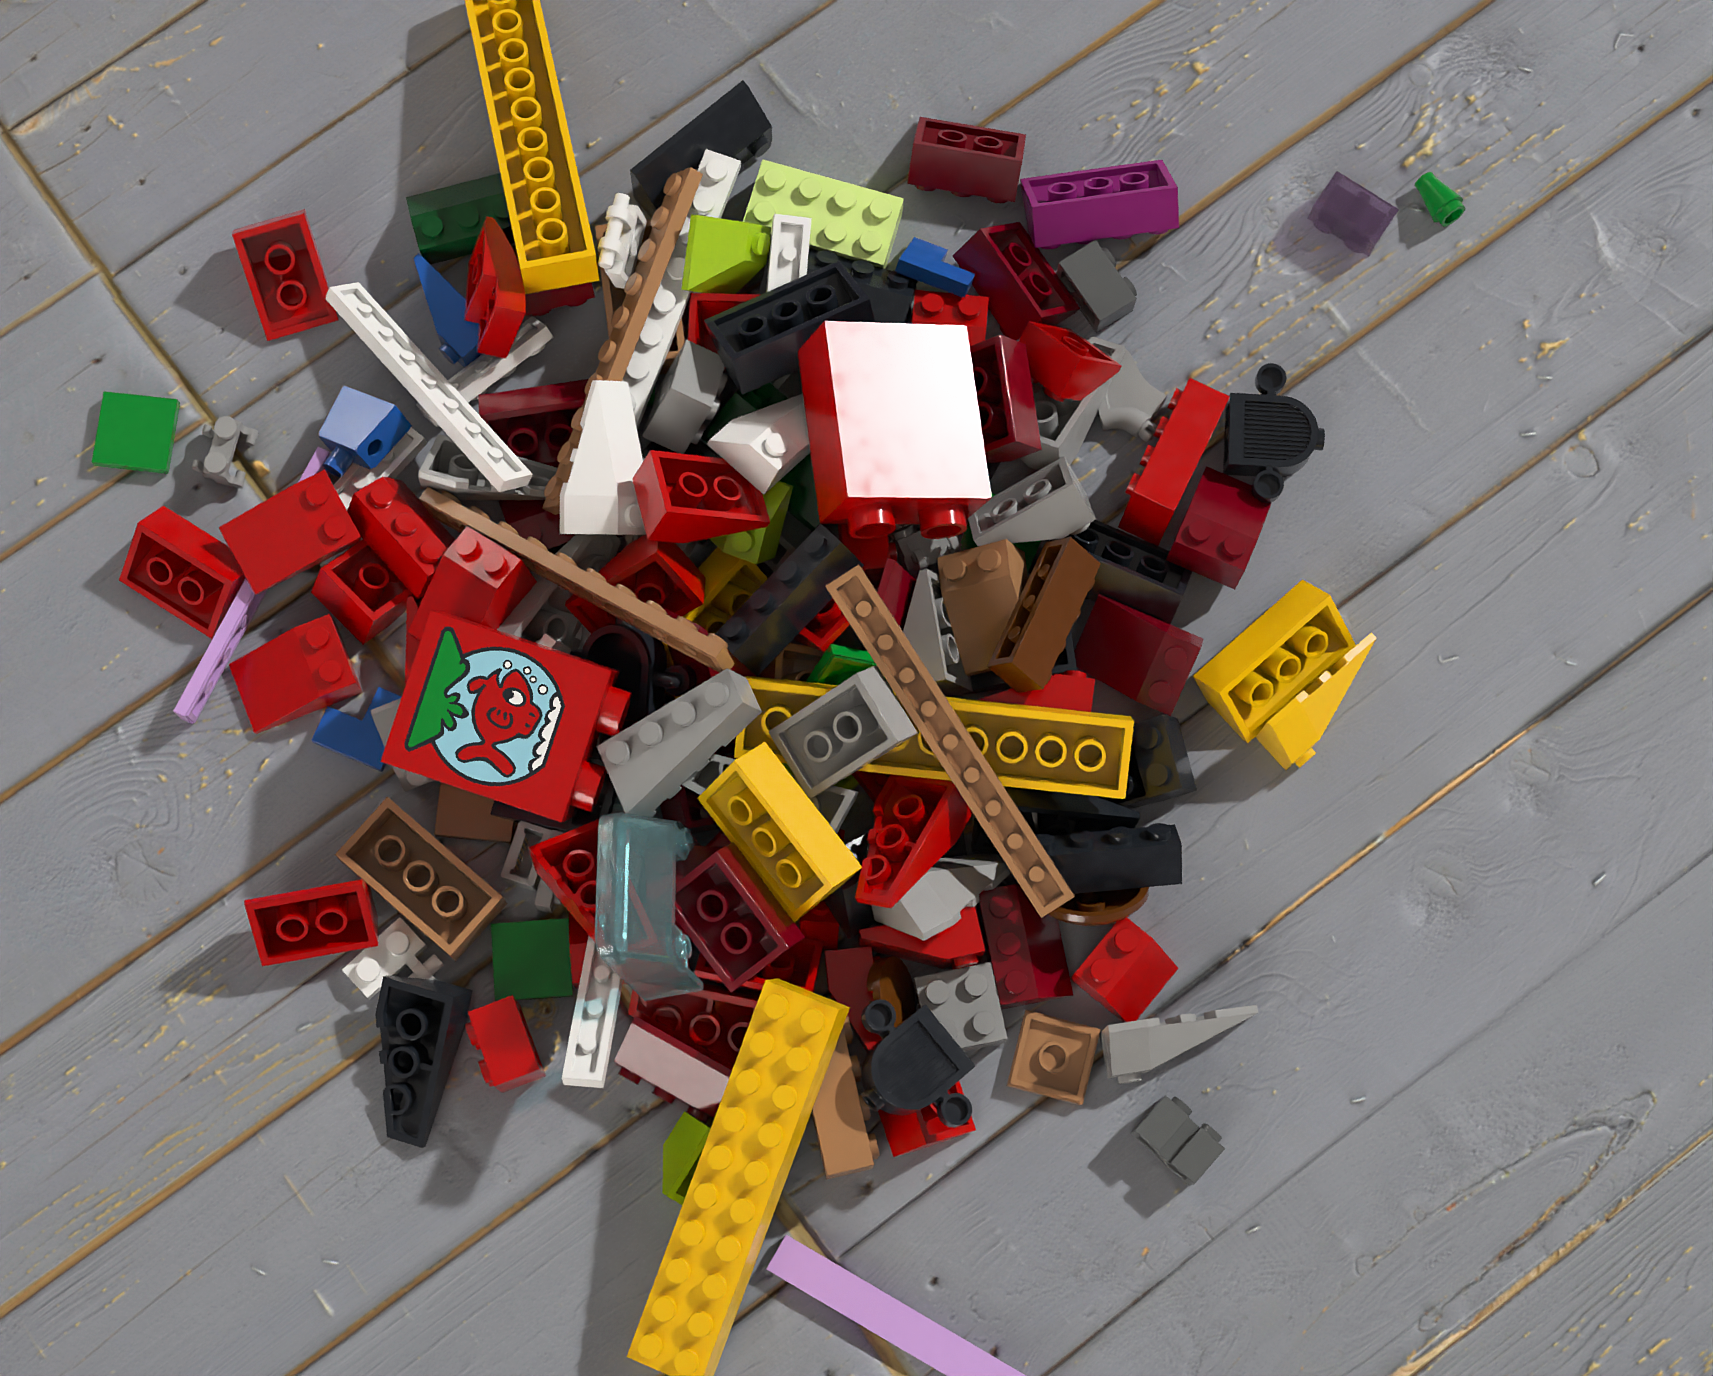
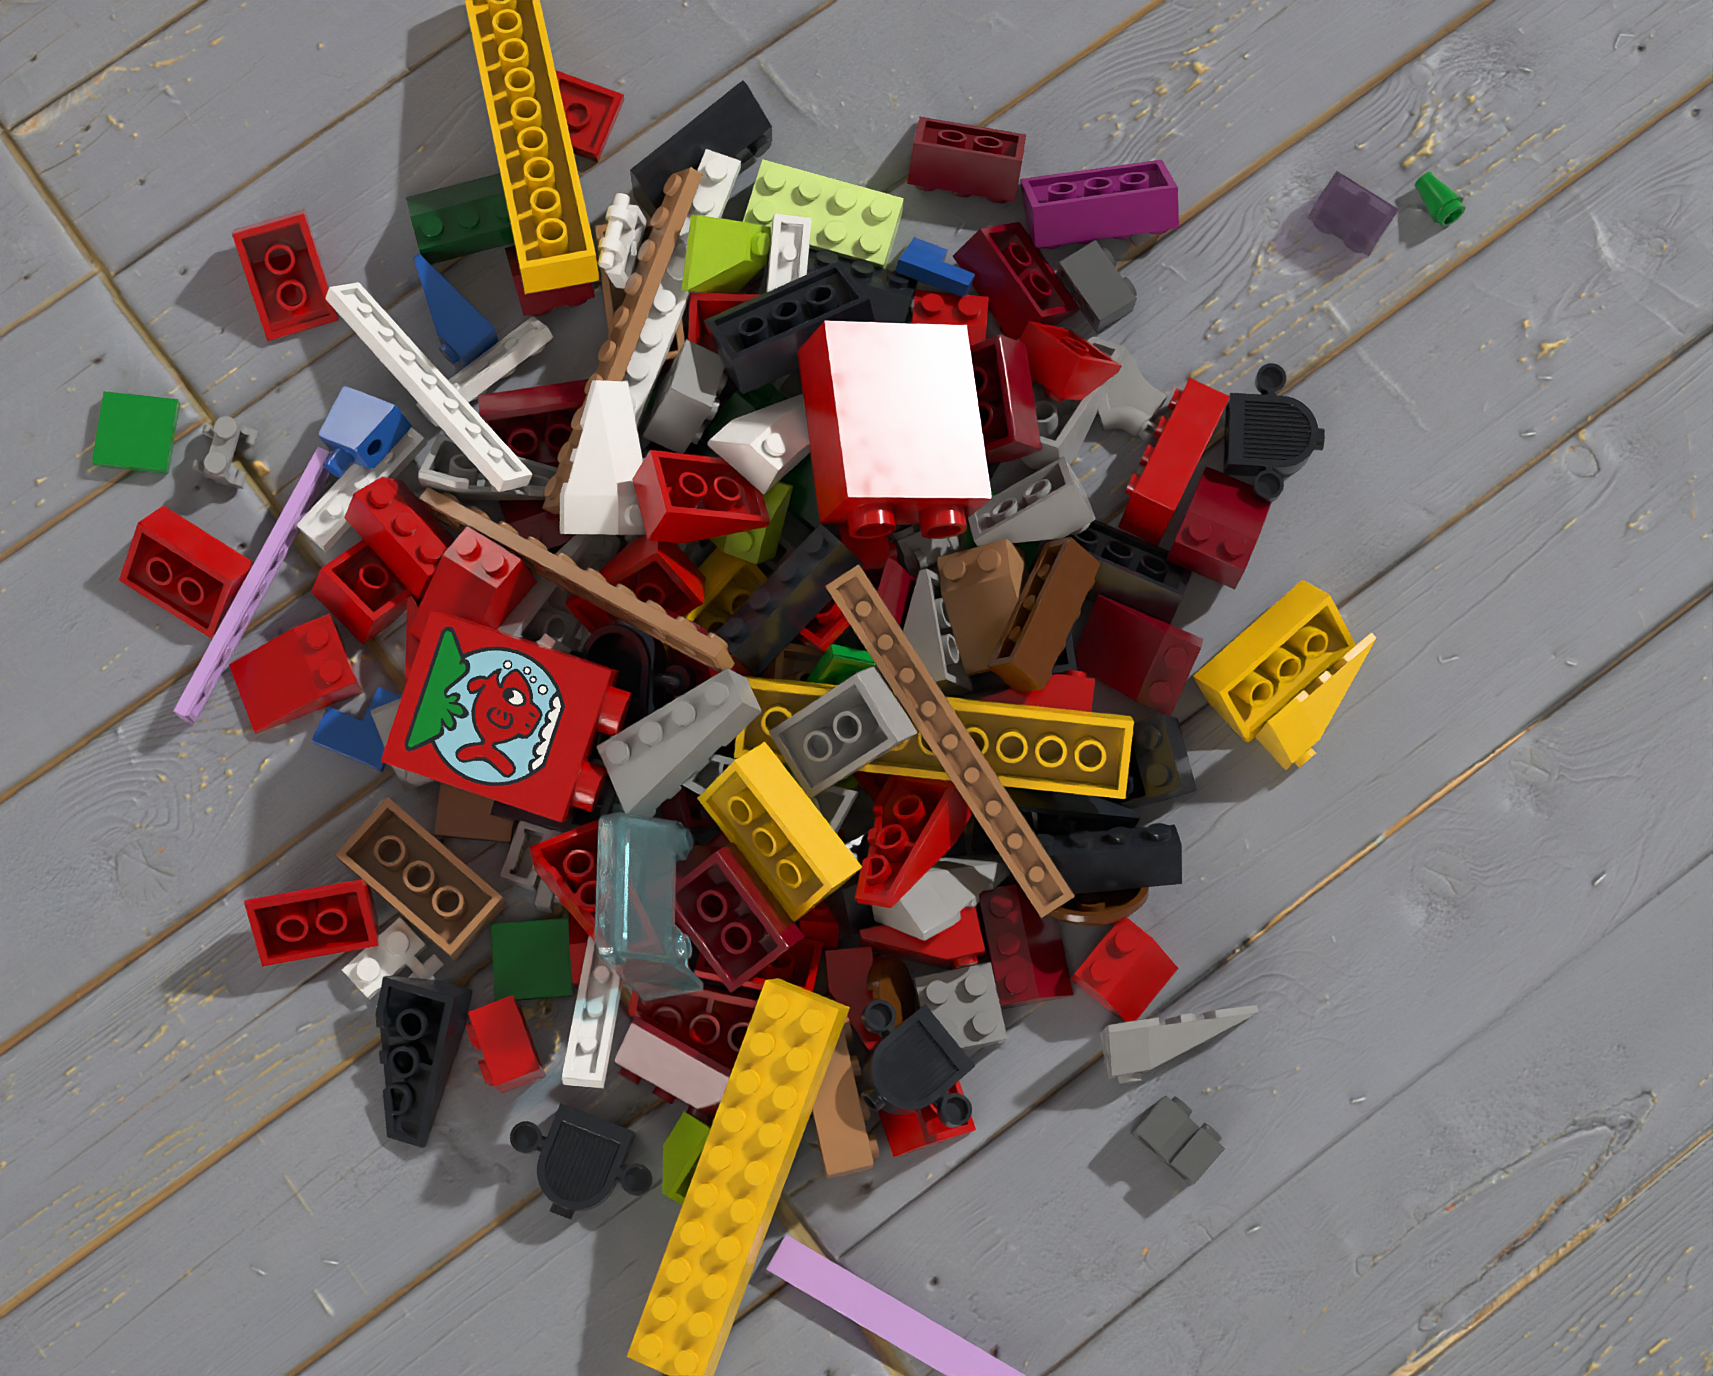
red slope [219,469,361,595] -> none
red slope [464,216,526,359] -> none
medium nougat tile [1006,1010,1101,1106] -> none
none -> black piece [510,1103,653,1220]
none -> red tile [556,70,624,163]

